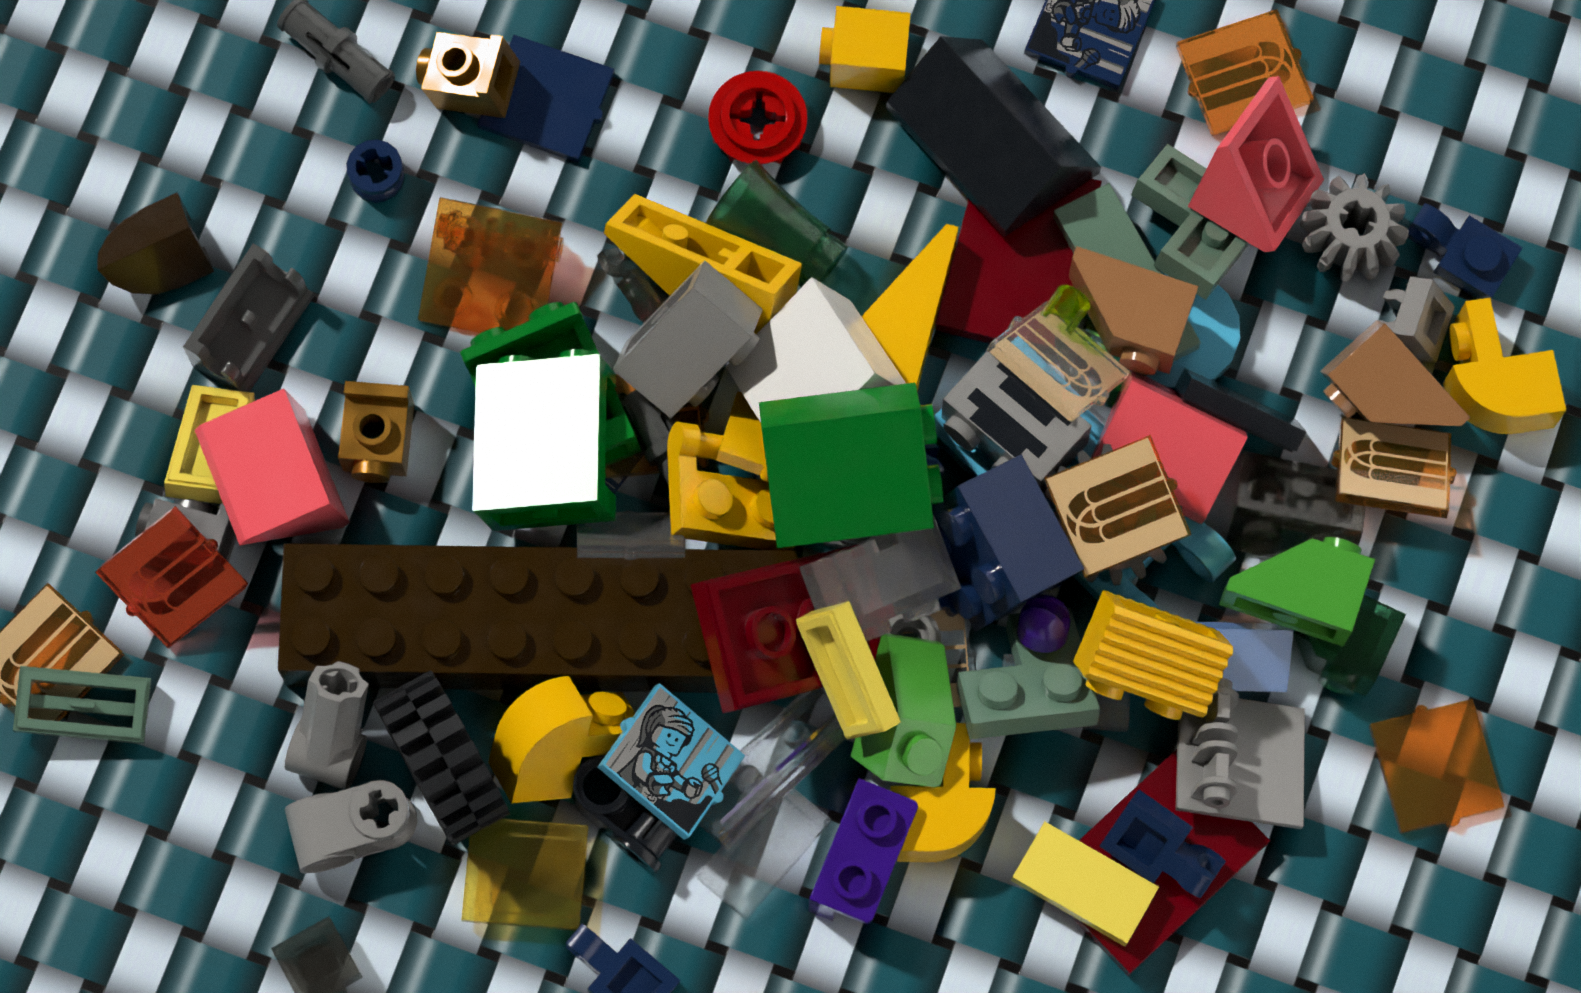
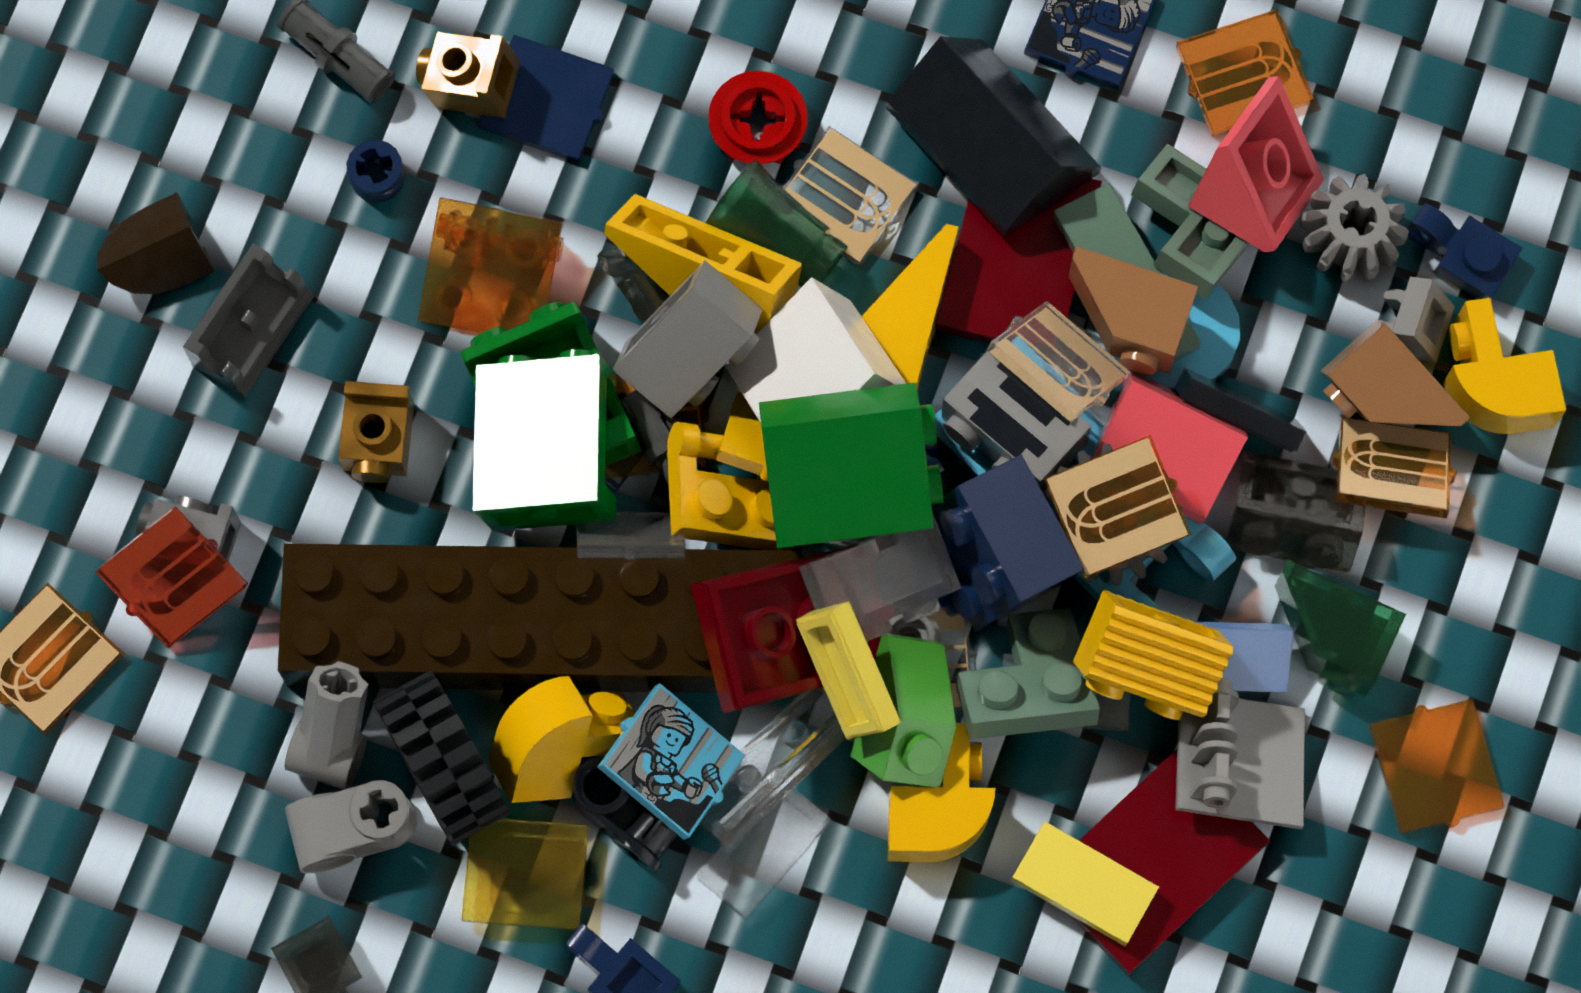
sand green tile [13,666,152,744] -> none
light yellow tile [164,385,255,504] -> none
coral slope [194,388,350,546] -> none
dark purple bracket [808,778,918,924] -> none
yellow brick [819,6,911,93] -> none
dark purple hinge [1017,595,1071,653] -> none
clear neon green hand [1040,285,1090,335] -> none
dark blue plate [1099,789,1226,898] -> none
bright green slope [1219,537,1375,646] -> none
none -> piece [770,126,918,268]

